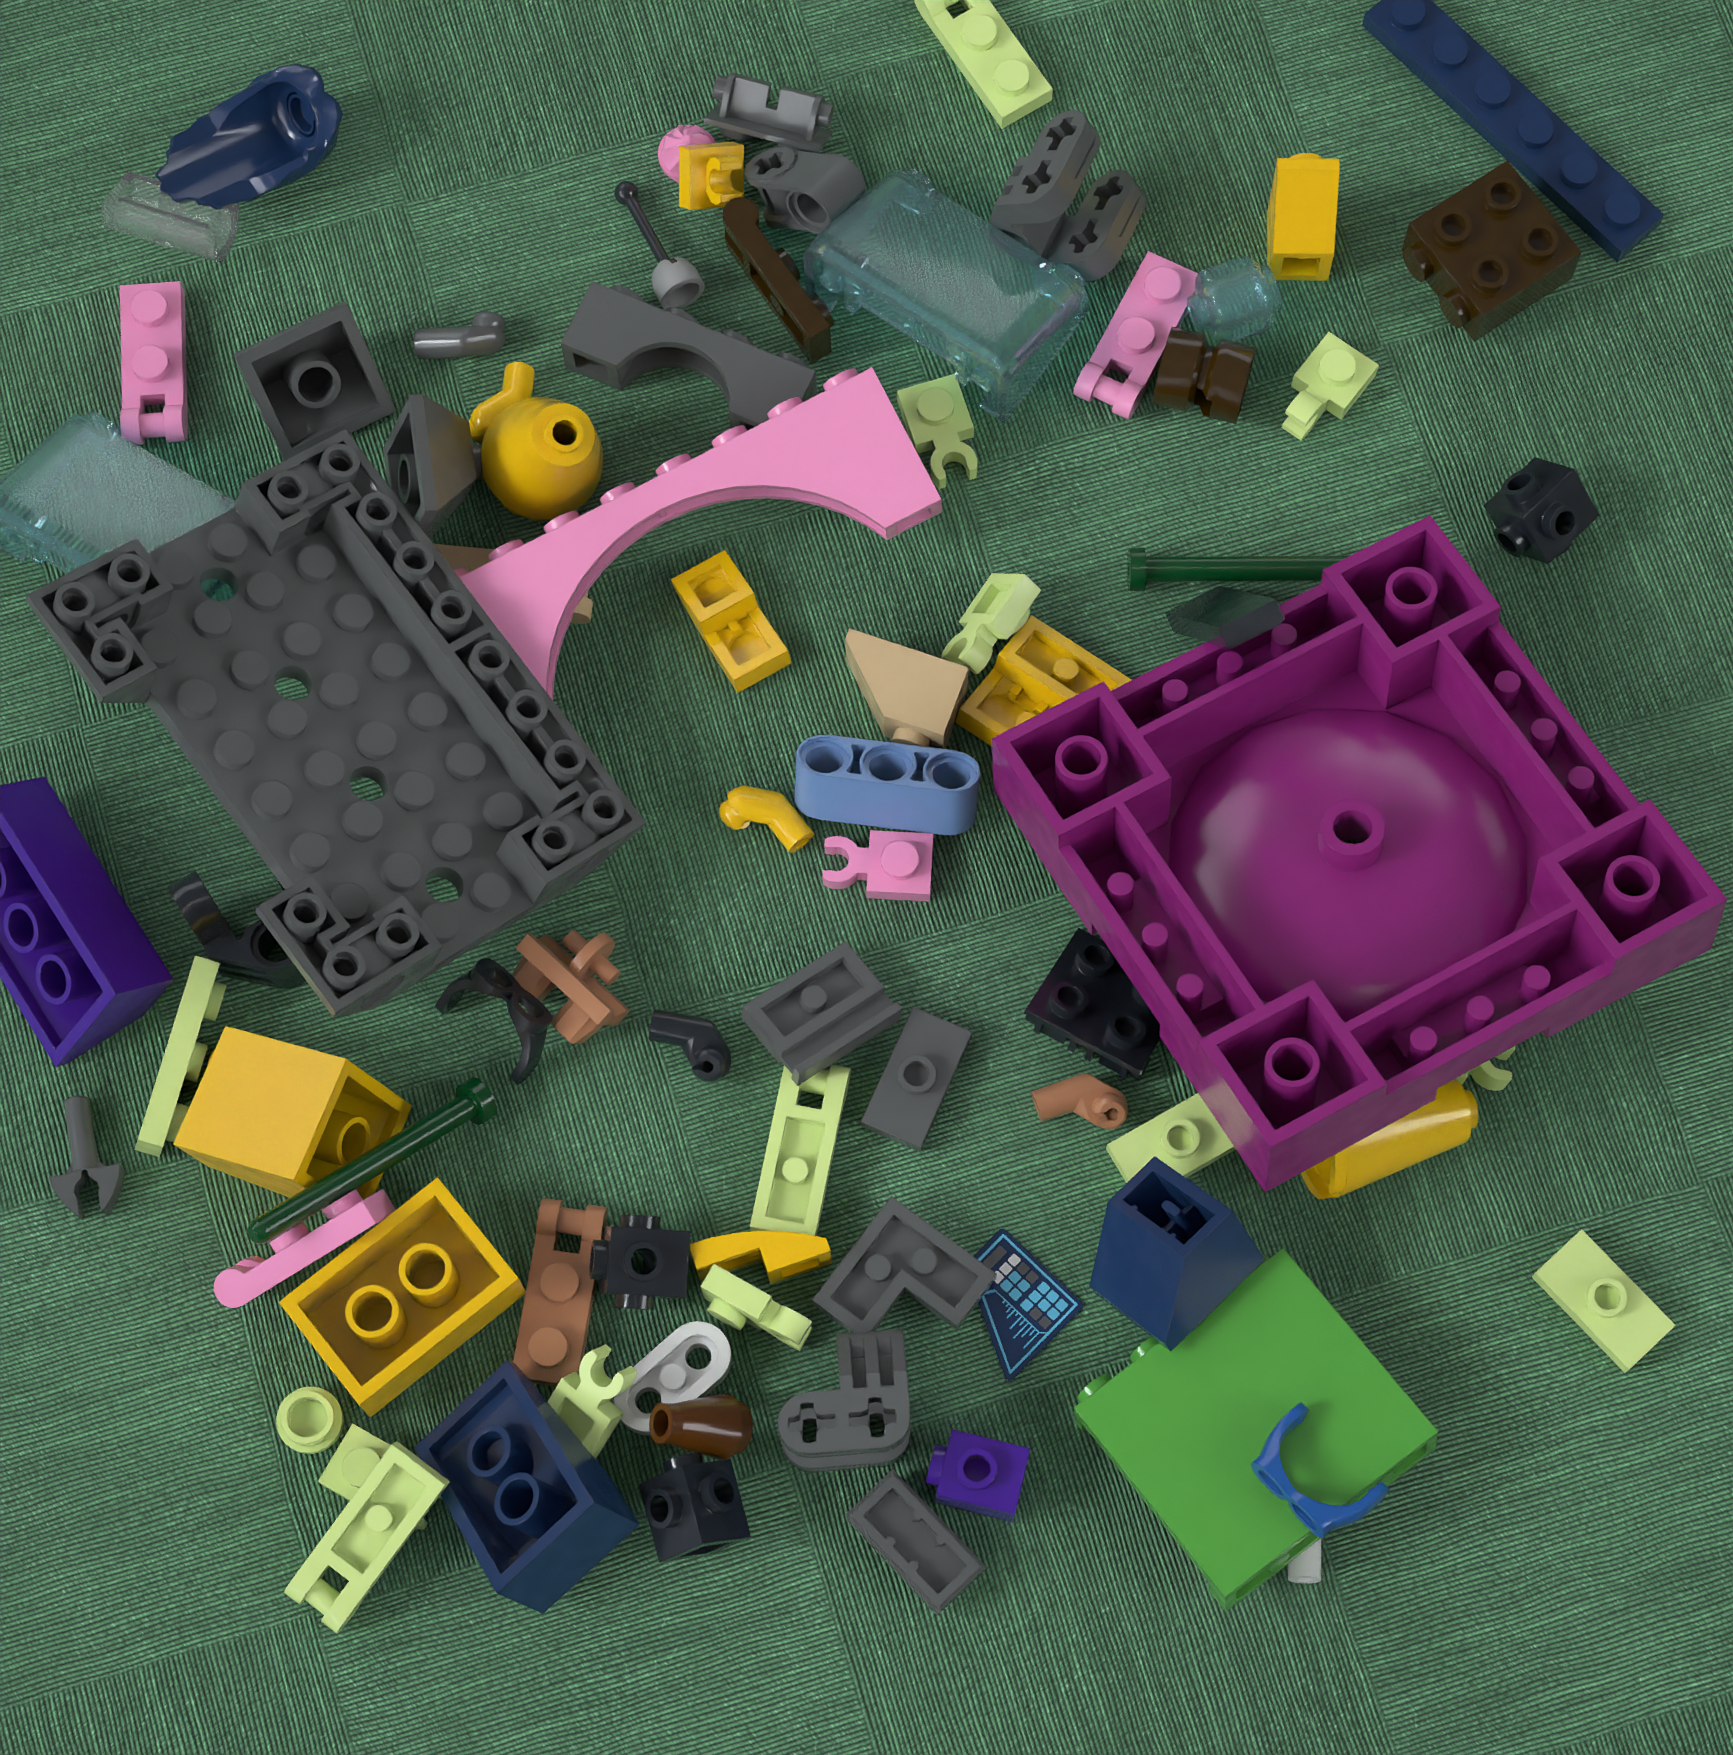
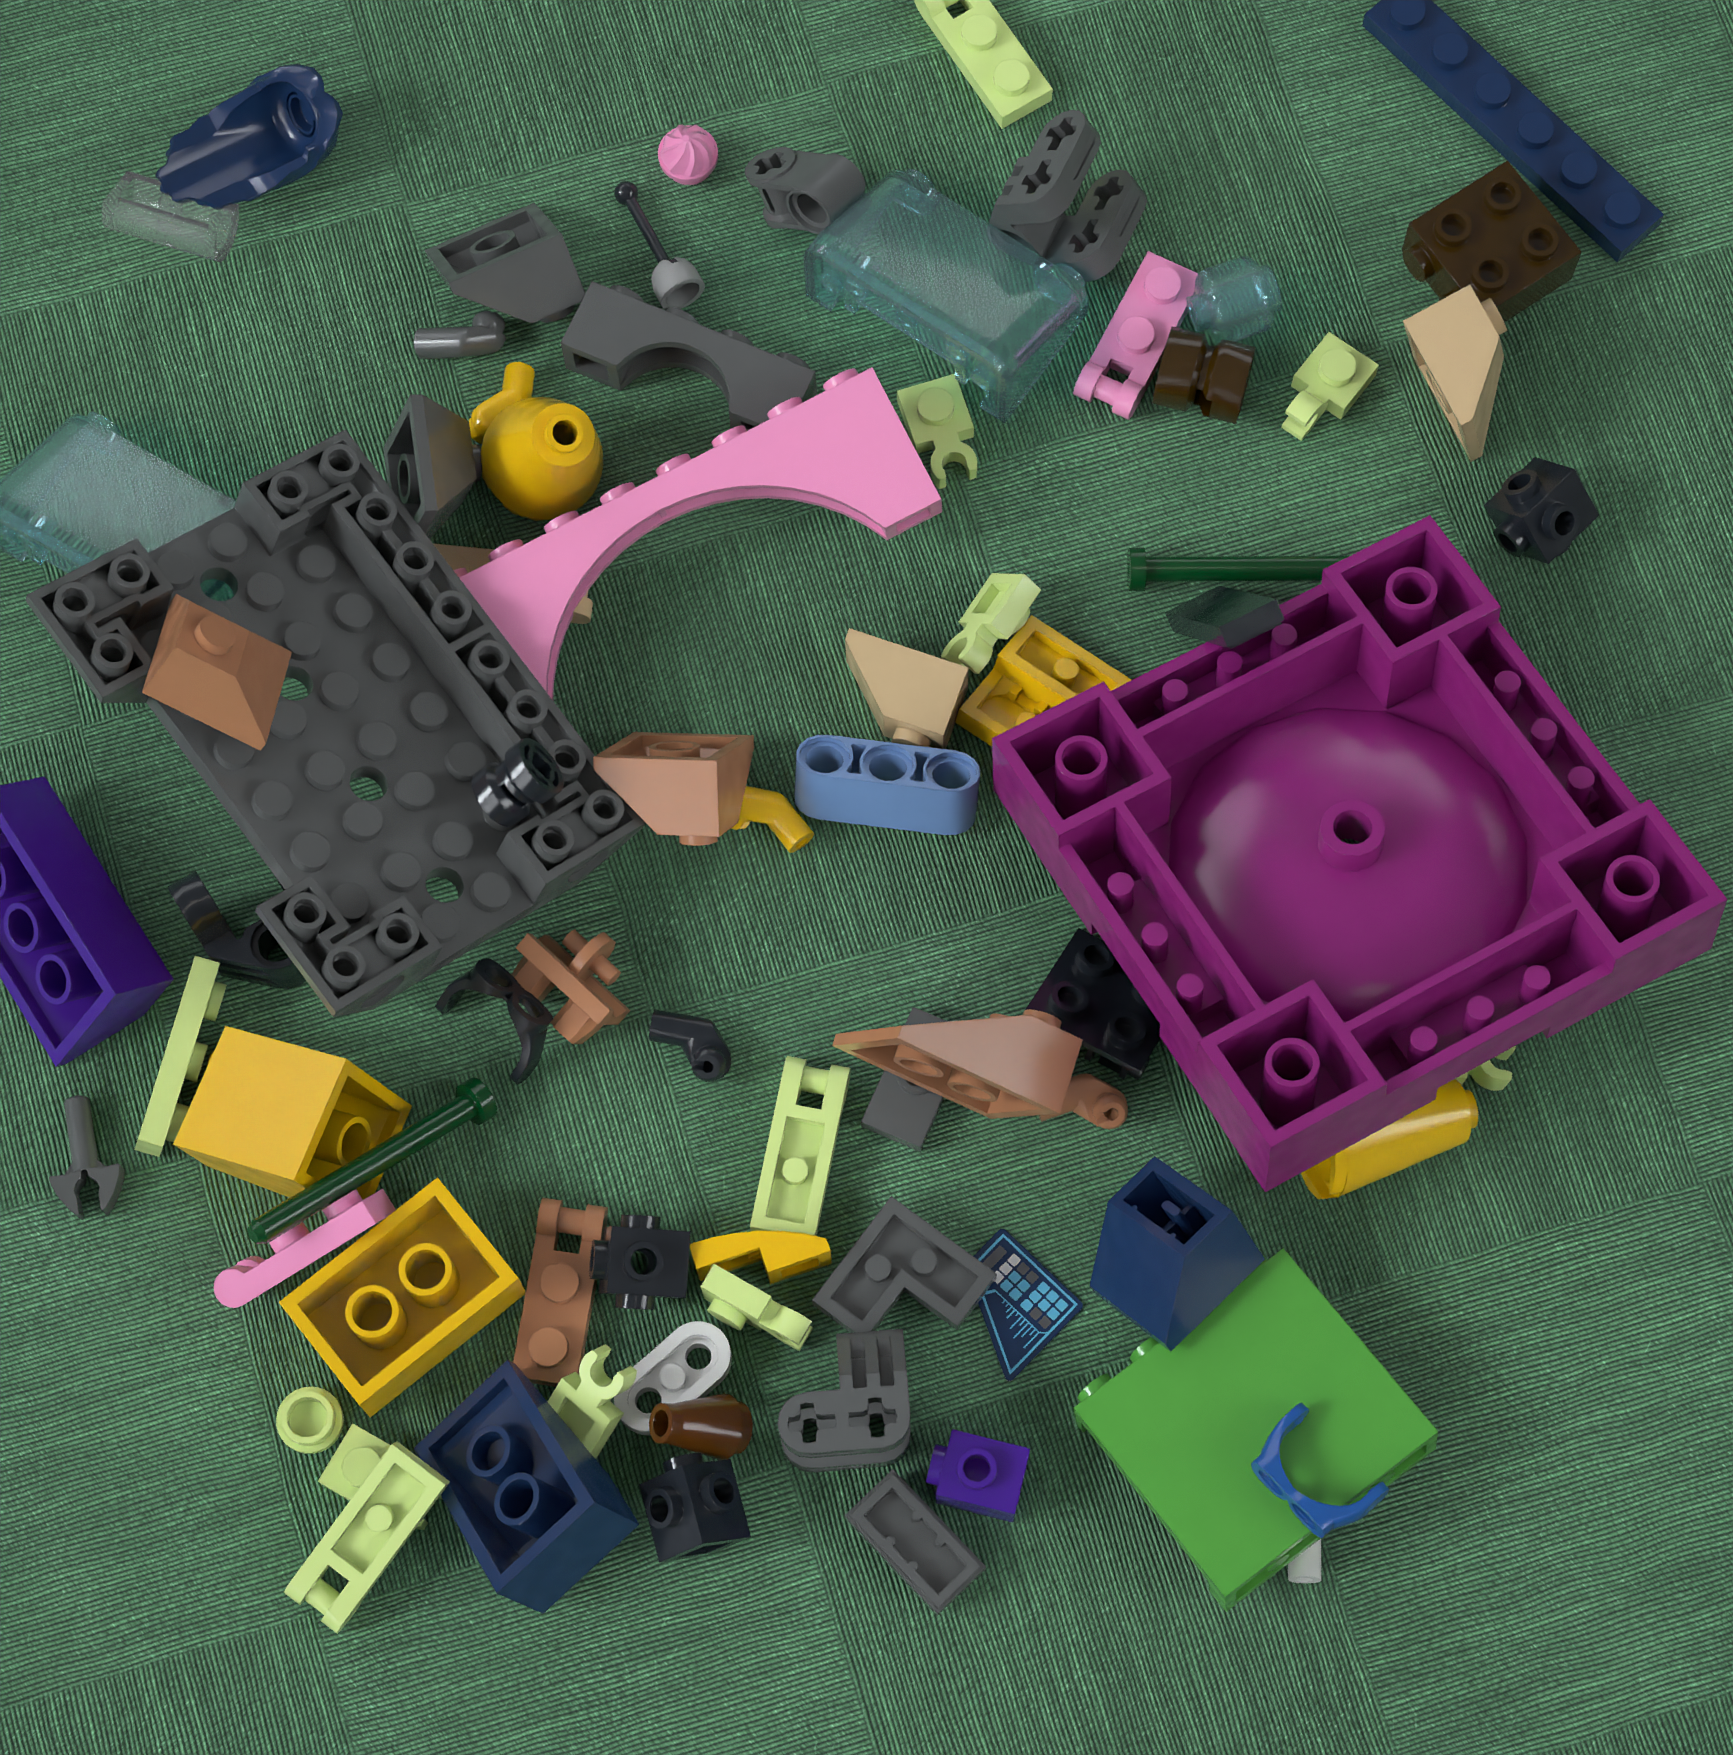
bright pink plate [120,281,188,446] -> none
dark grey slope [233,301,396,461] -> none
yellow slope [671,550,791,693] -> none
yellow tile [679,142,744,210] -> none
dark grey hinge [704,72,835,153] -> none
dark brown plate [723,197,834,364] -> none
dark grey plate [741,941,902,1086] -> none
bright pink plate [822,830,933,901] -> none
yellowish green plate [1106,1093,1236,1183] -> none
yellow slope [1267,153,1340,281] -> none
yellowish green plate [1532,1229,1676,1373] -> none
none -> nougat slope [142,594,292,751]
none -> dark grey slope [425,203,585,323]
none -> black wheel [472,738,564,827]
none -> nougat slope [593,732,754,846]
none -> nougat slope [832,1009,1083,1119]
none -> tan slope [1403,285,1507,462]

